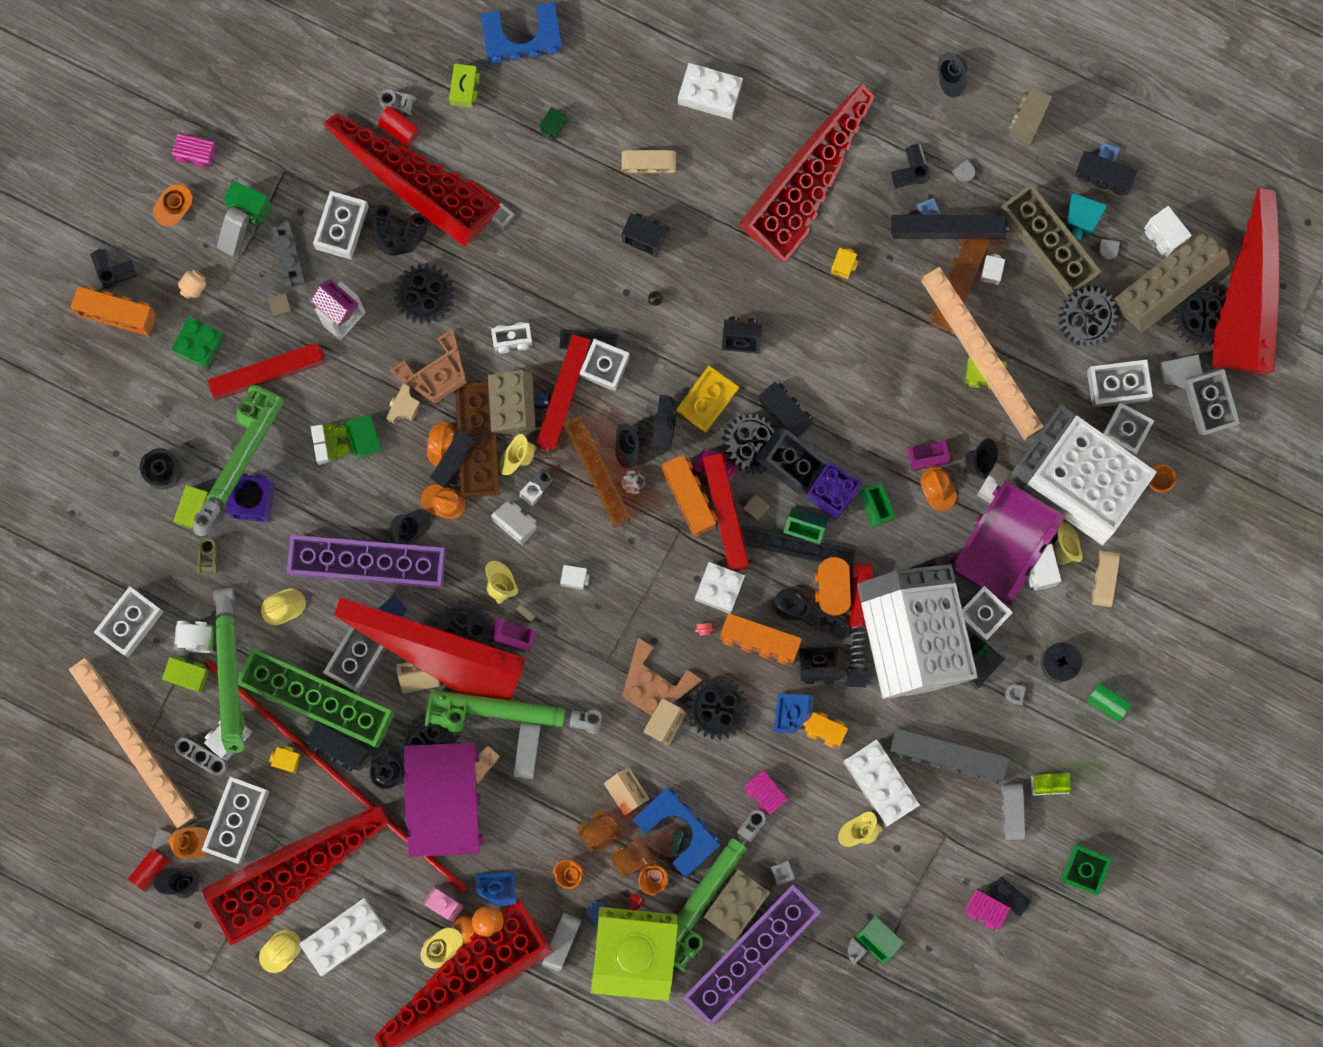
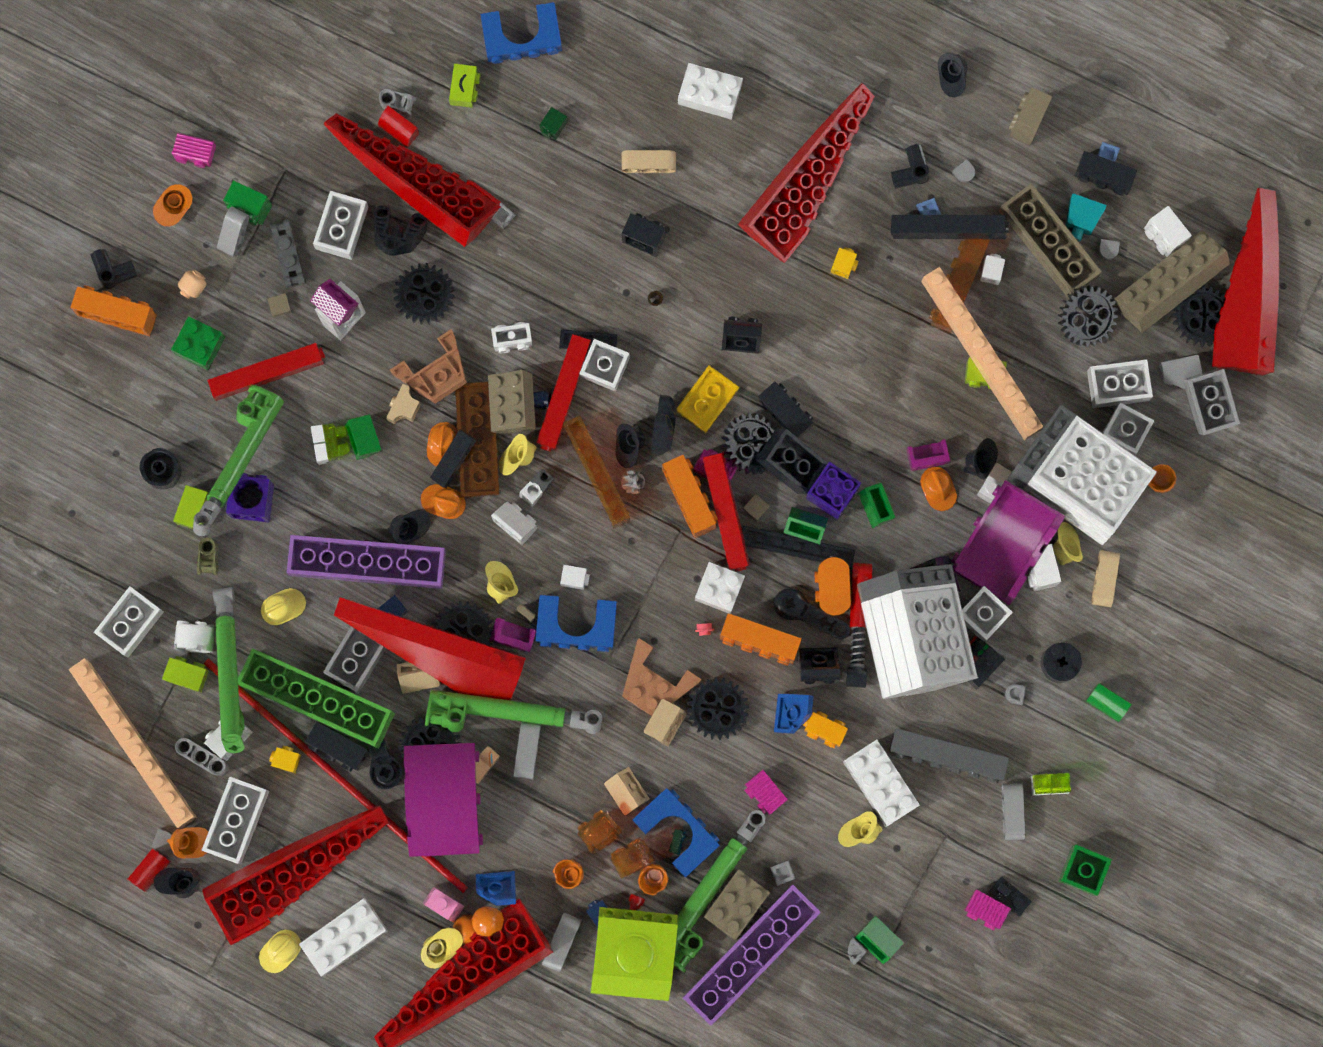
none -> blue arch [536,595,617,652]

